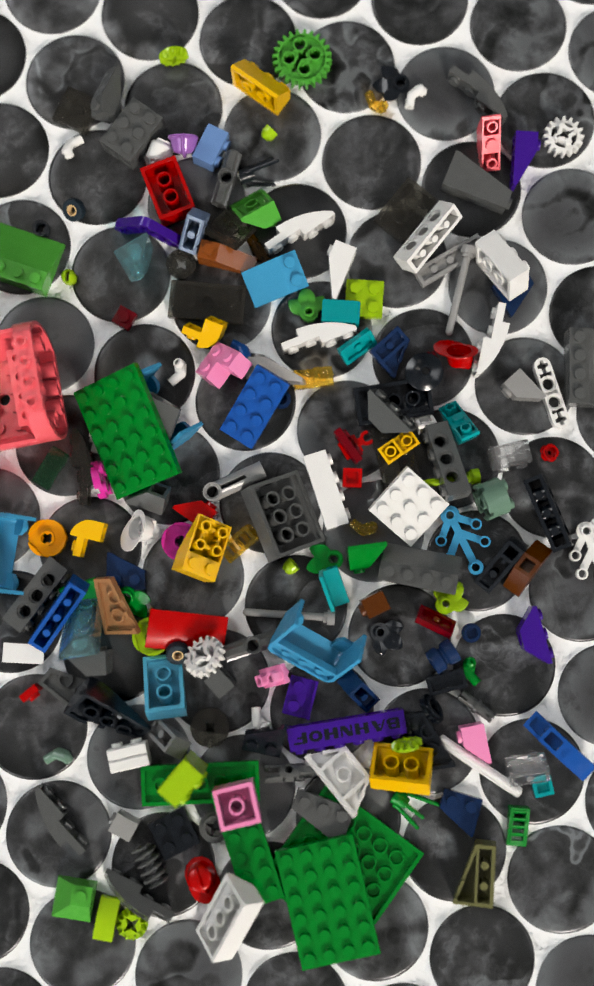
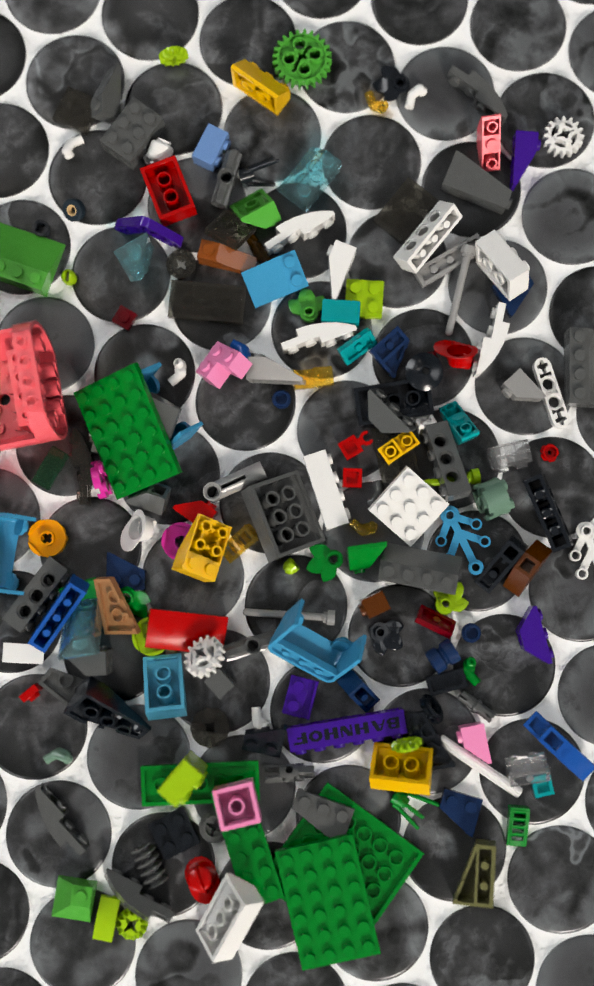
yellow brick [70,520,108,558] -> none
white brick [106,737,152,774] -> none
light grey brick [108,809,141,842] -> none
light grey slope [147,719,192,760] -> none
black wheel [166,641,189,665] -> none
medium lavender piece [168,133,199,158] -> none
sand blue brick [178,208,210,255] -> none
yellow brick [181,316,228,348] -> none
blue plate [220,364,291,450] -> none
bright pink hips [254,663,291,689] -> none
lime hinge [261,124,278,141] -> none
white wing [304,746,370,819] -> none
teal panel [319,565,350,612] -> none
dark red plate [333,427,363,465] -> none
none -> clear light blue slope [277,147,341,212]

